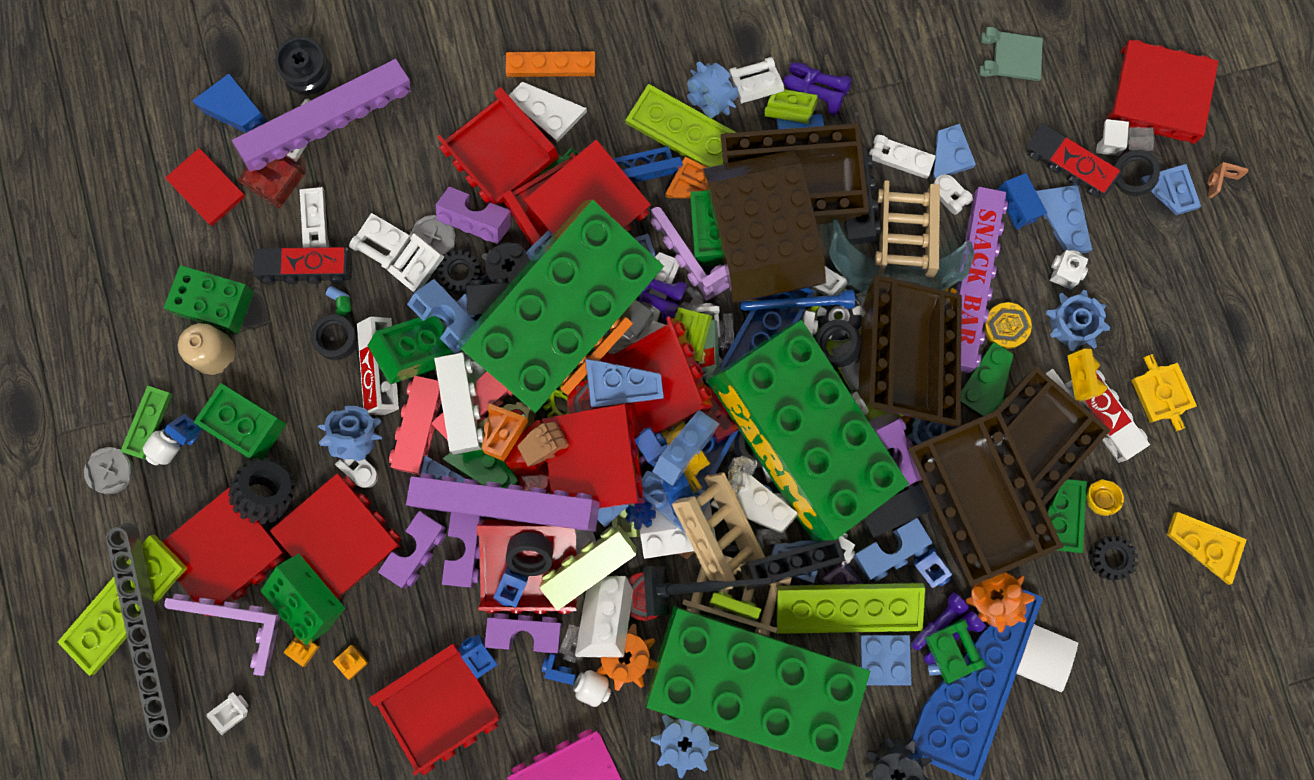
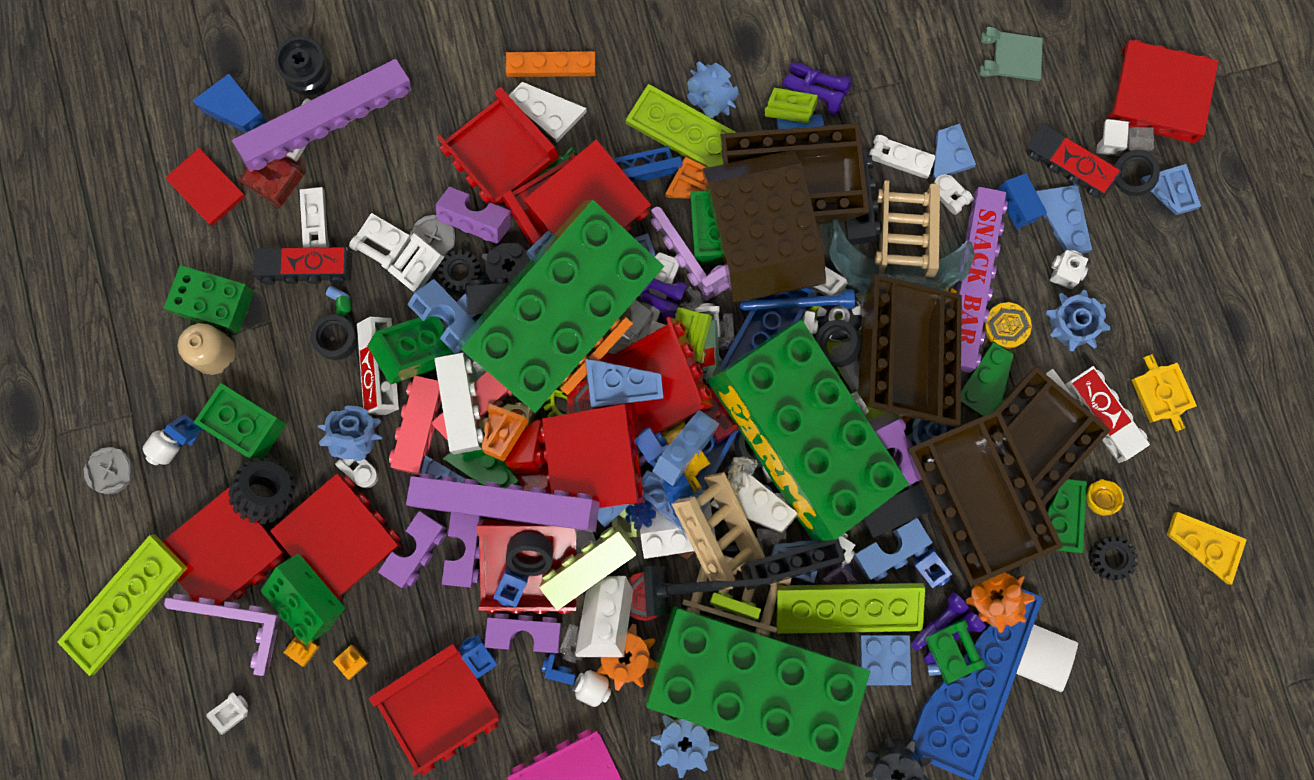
dark grey beam [106,523,180,742] -> none
bright green plate [120,385,173,460] -> none
medium nougat hand [517,422,569,467] -> none
white plate [729,57,784,103] -> none
yellow tile [1068,349,1108,401] -> none
nougat bracket [1208,162,1248,198] -> none

